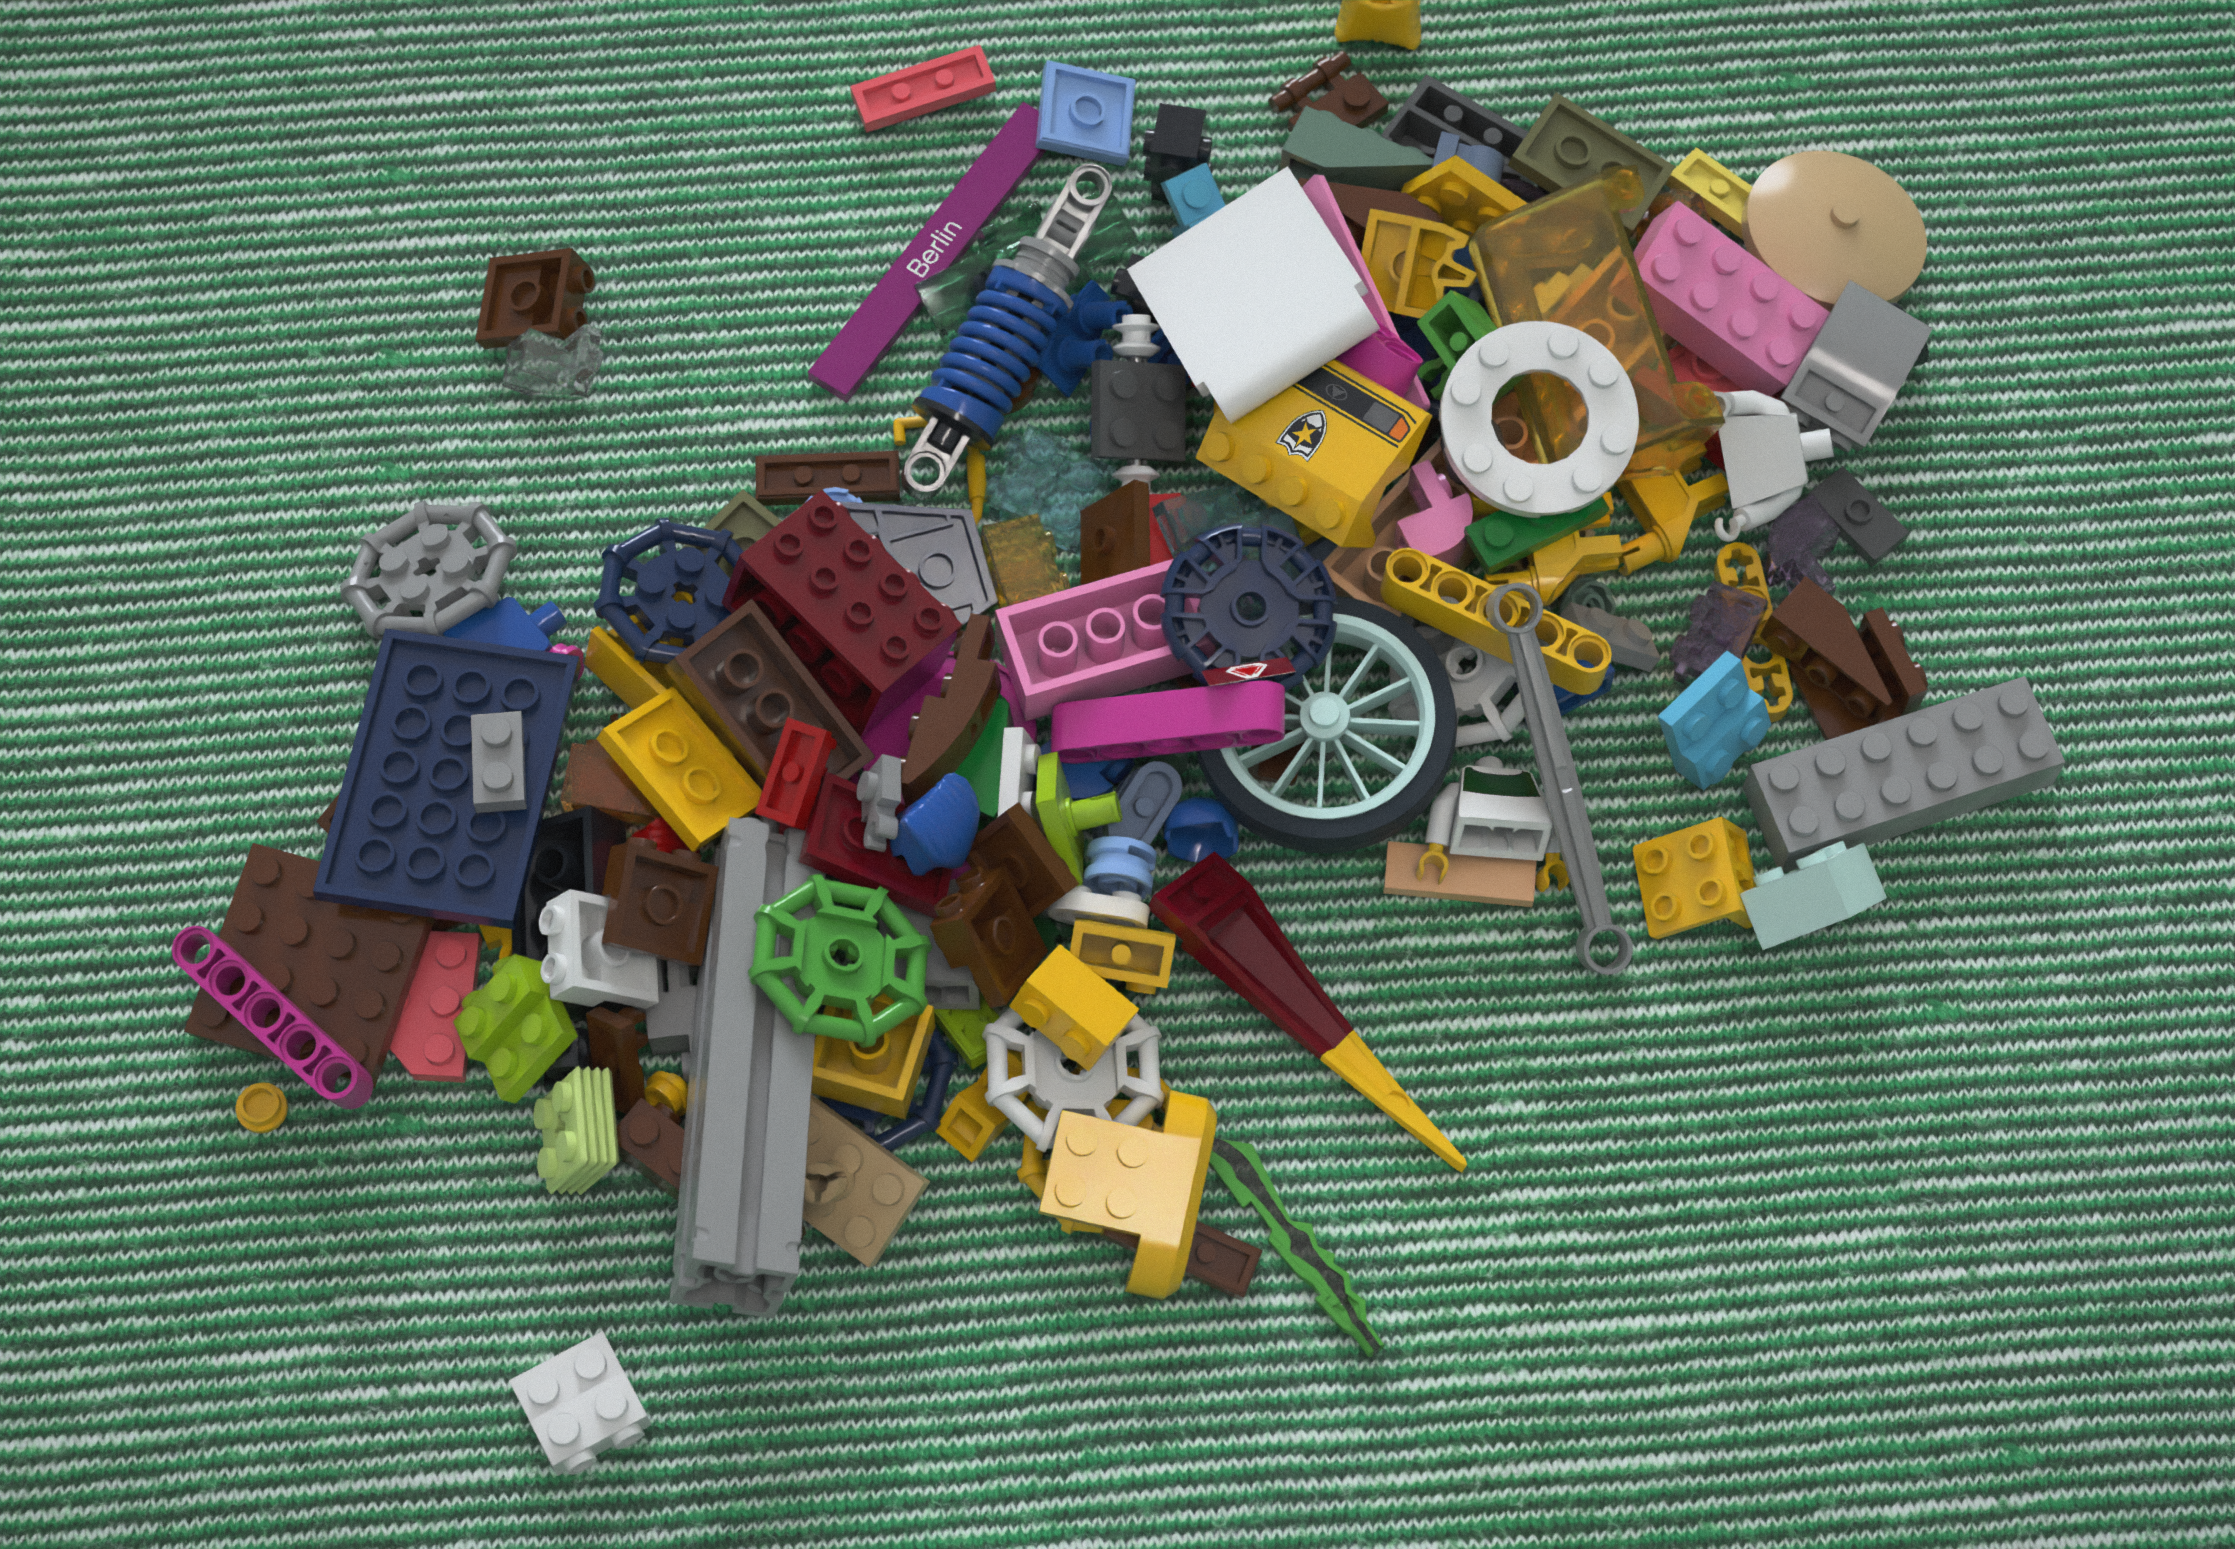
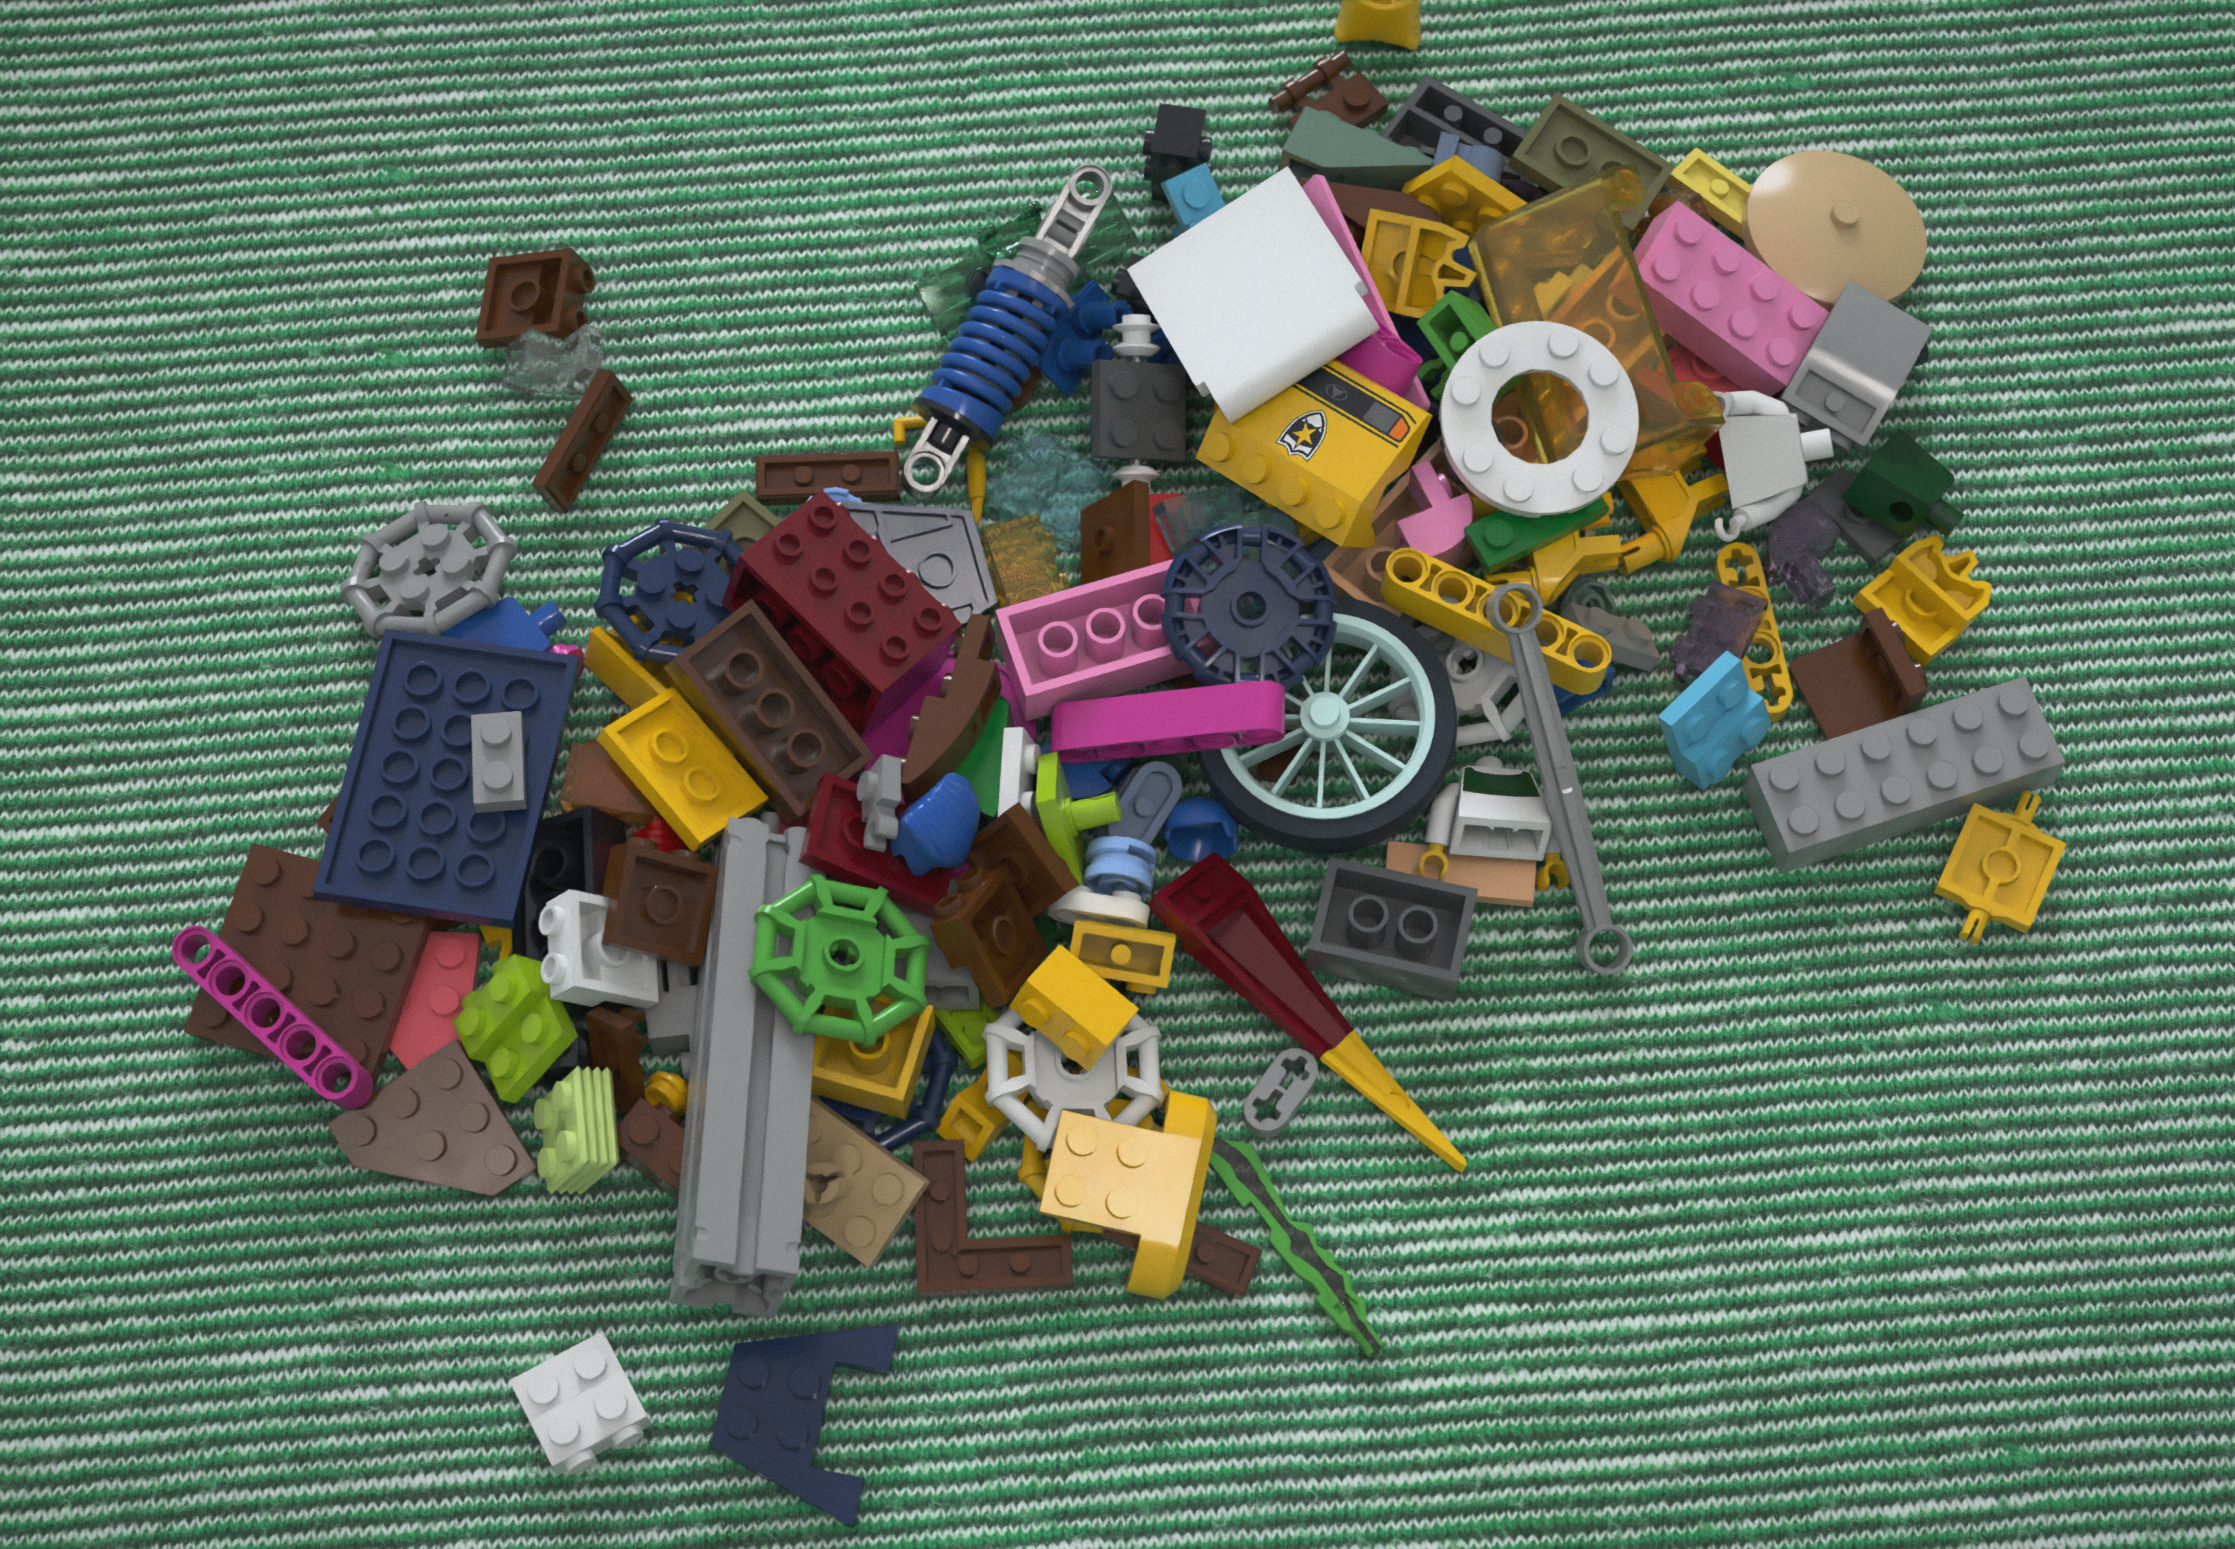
yellow plate [235,1082,288,1133] -> none
red plate [755,717,837,830] -> none
magenta tile [808,102,1047,403] -> none
coral plate [850,44,996,133] -> none
light blue tile [1036,60,1136,166] -> none
dark red sticker [1201,657,1296,686] -> none
yellow bracket [1633,816,1756,939] -> none
light aqua brick [1739,840,1887,950] -> none
reddish brown slope [1759,576,1892,725] -> none
none -> reddish brown plate [327,1039,538,1197]
none -> reddish brown tile [531,368,633,514]
none -> dark blue wing [710,1325,899,1529]
none -> reddish brown plate [912,1140,1073,1297]
none -> light grey beam [1243,1048,1318,1138]
none -> dark grey brick [1306,857,1478,1002]
none -> dark green torso [1841,428,1965,538]
none -> yellow plate [1852,534,1992,667]
none -> yellow plate [1933,791,2067,944]

